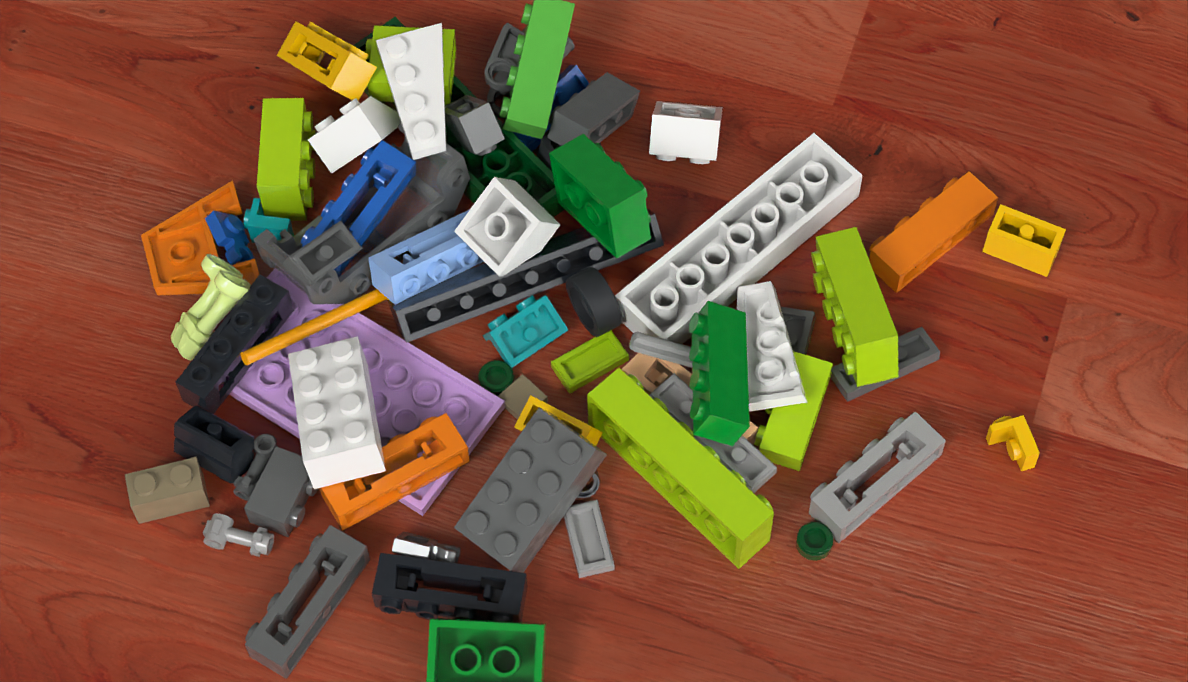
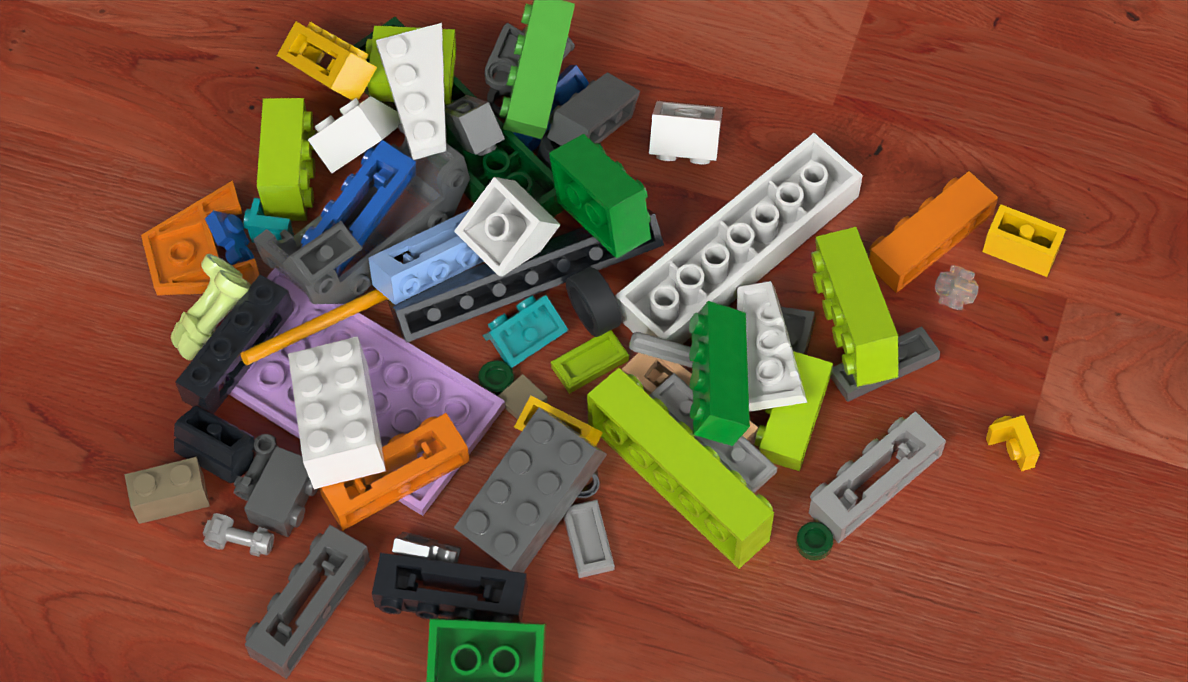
none -> clear gear [935,265,979,310]

